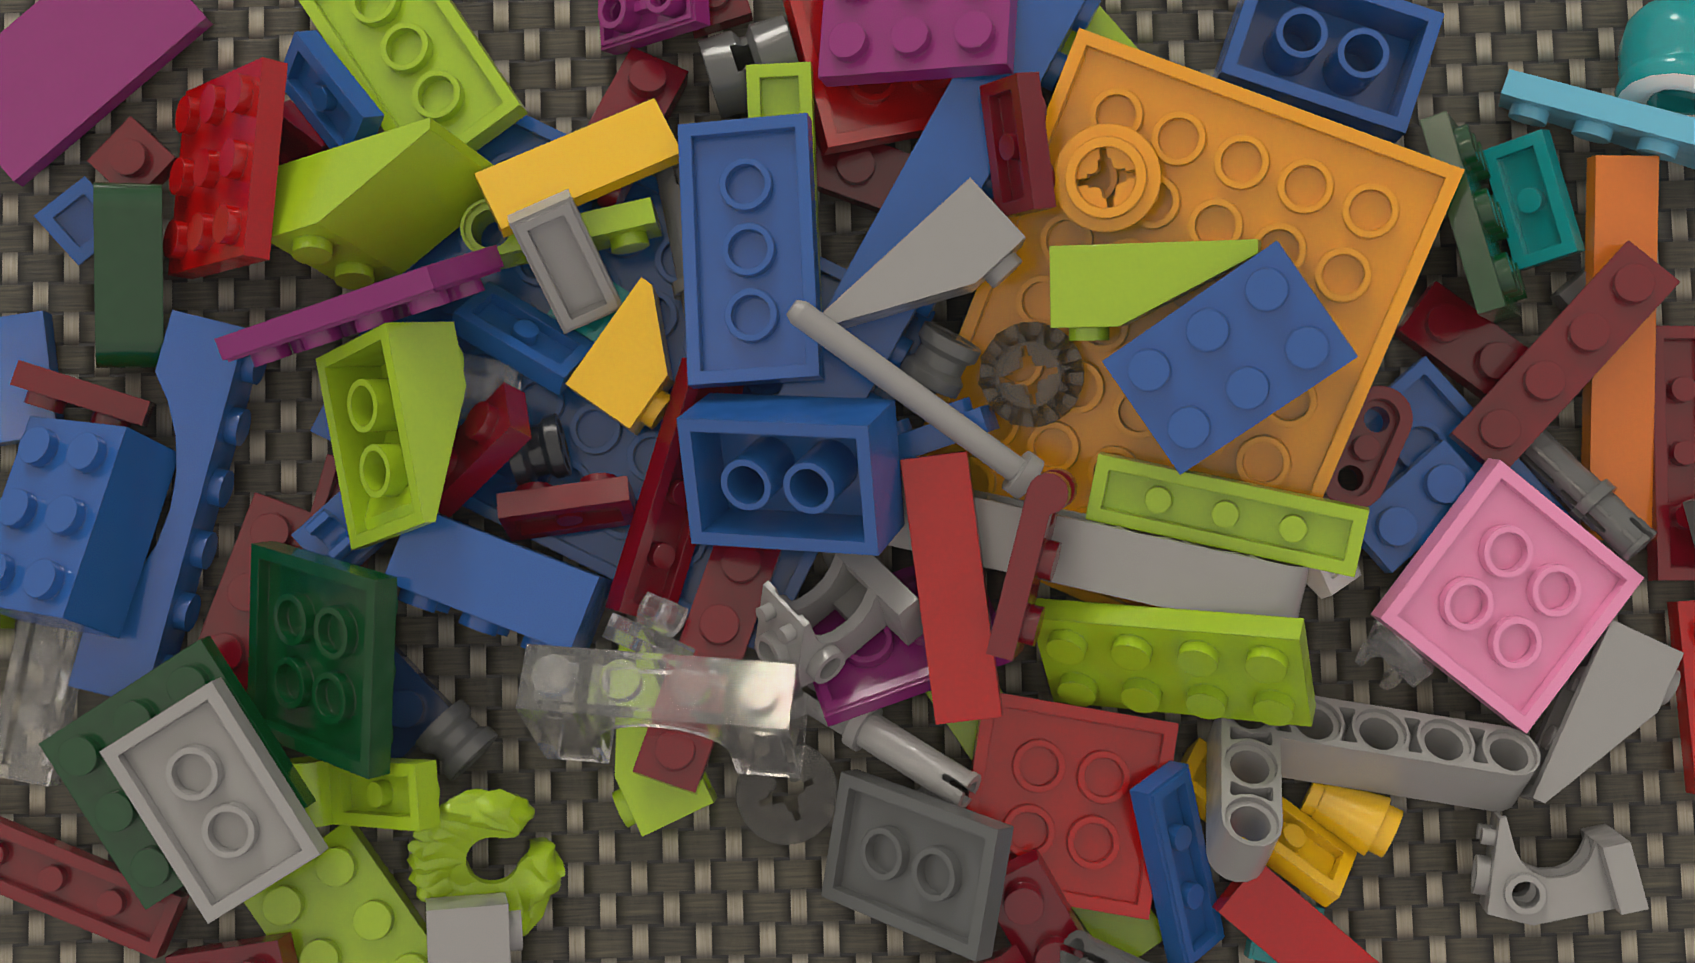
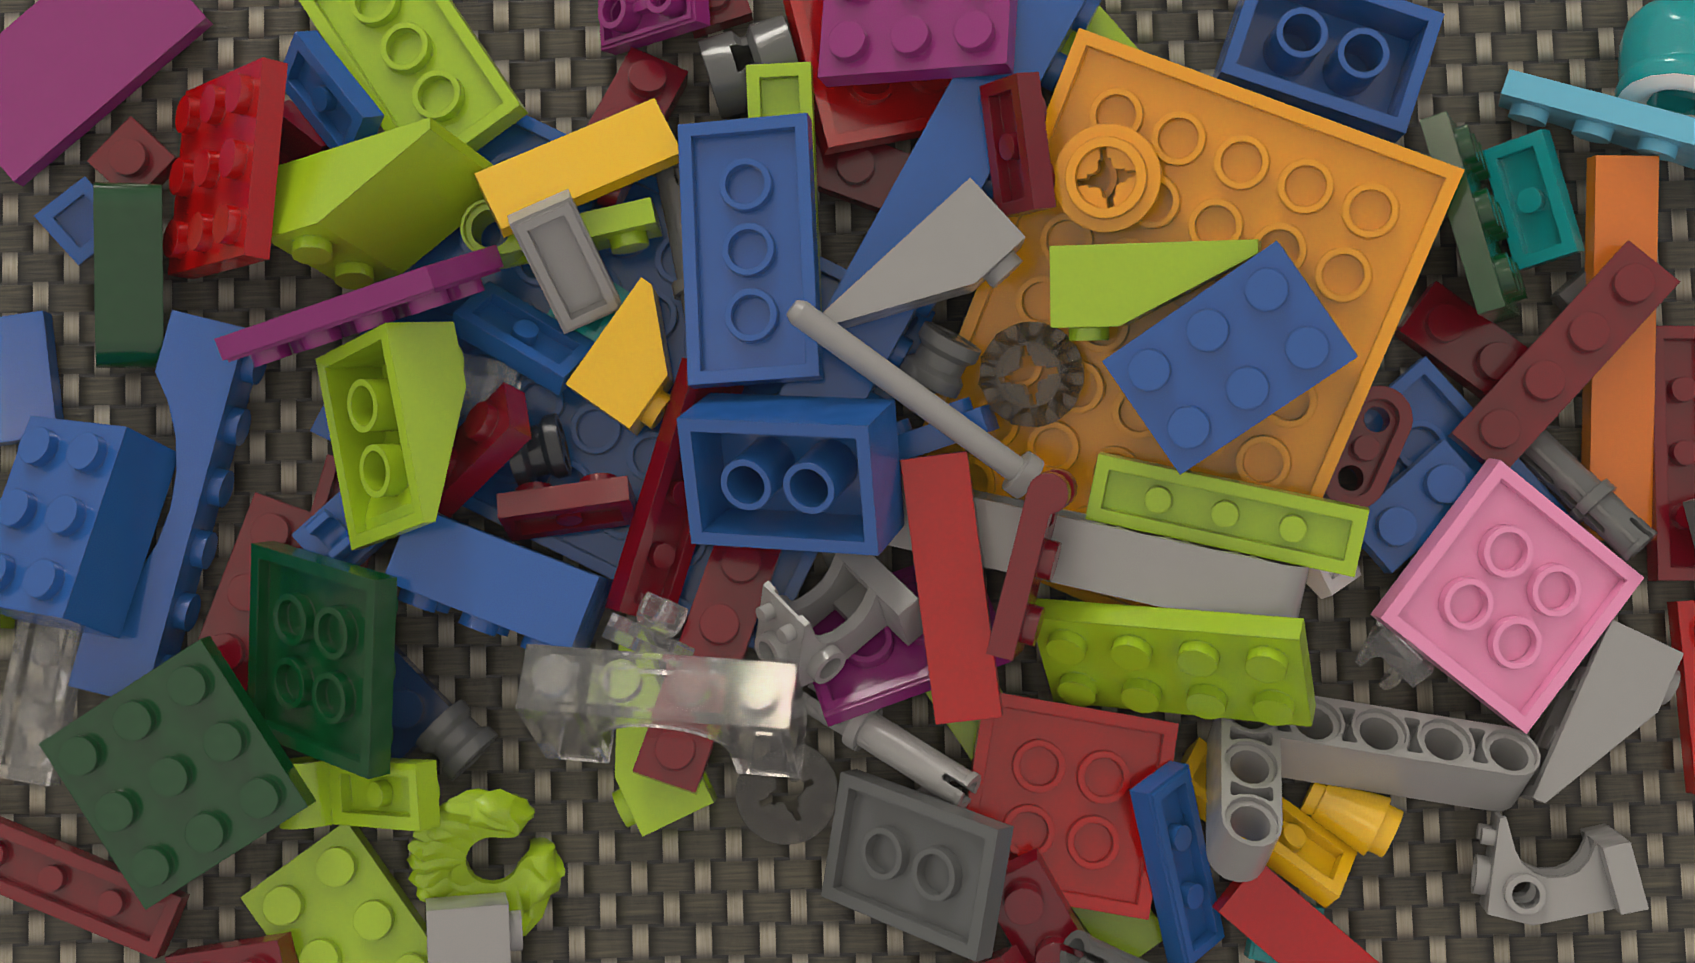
dark red plate [10,360,155,428] -> none
light grey plate [99,677,329,924] -> none

